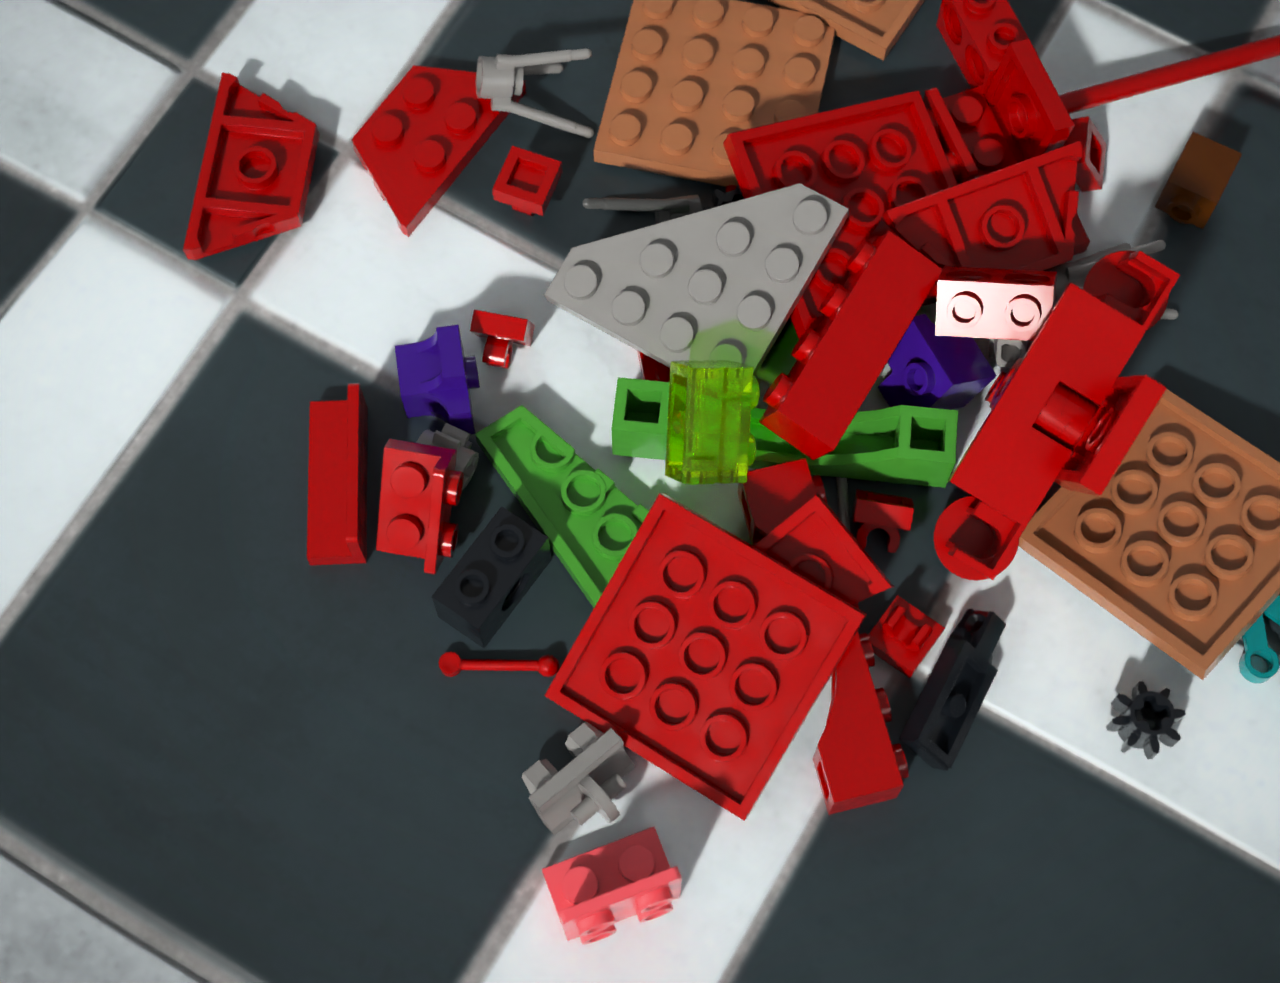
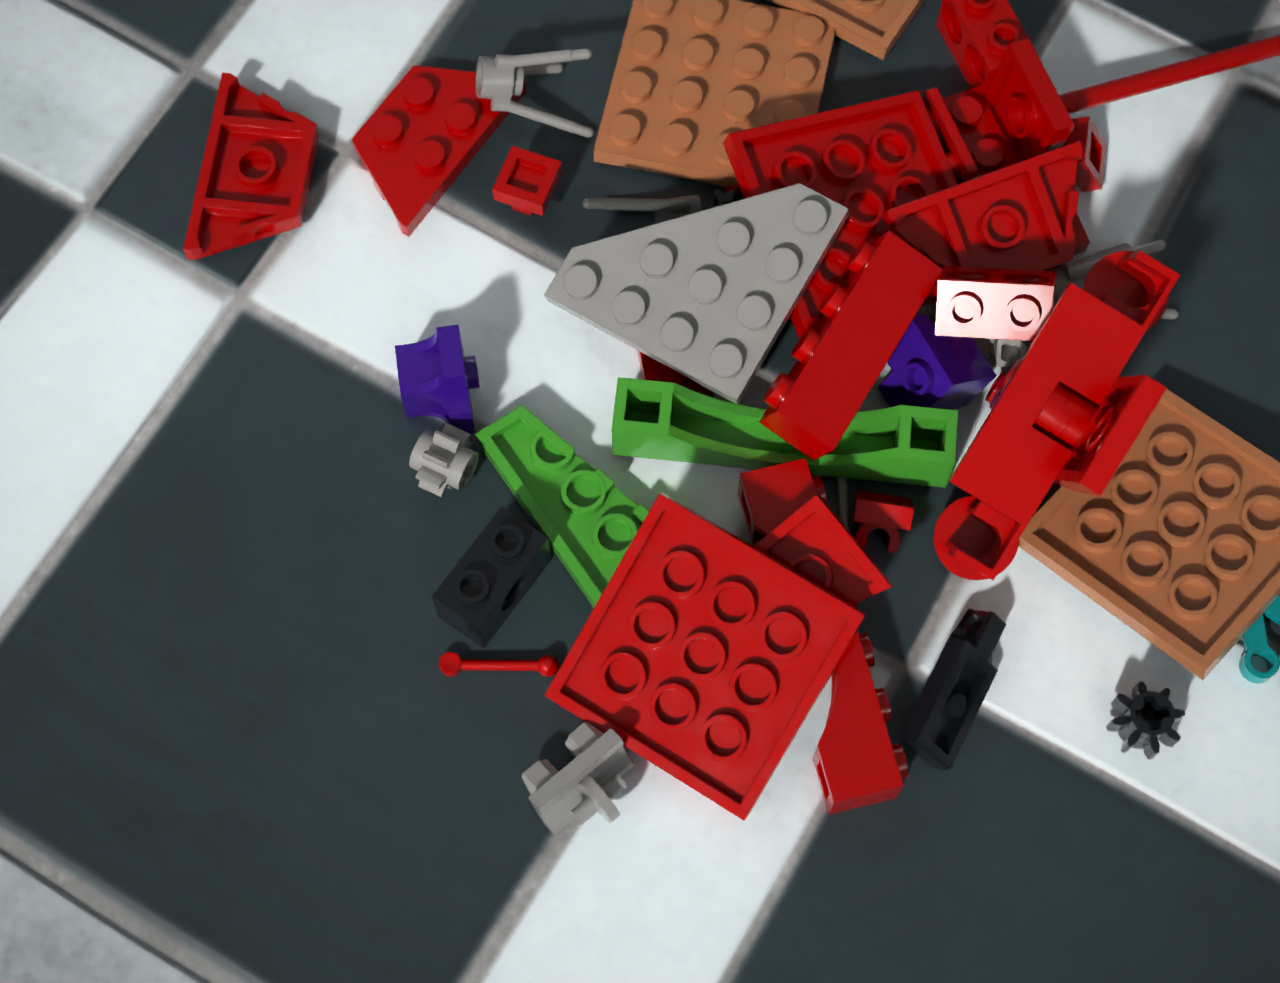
red panel [307,383,368,566] -> none
red bracket [376,439,464,575] -> none
red tile [470,309,535,369] -> none
coral bracket [542,826,682,945] -> none
clear neon green brick [665,360,760,485] -> none
red tile [868,595,945,678] -> none
reddish brown brick [1155,132,1242,229] -> none

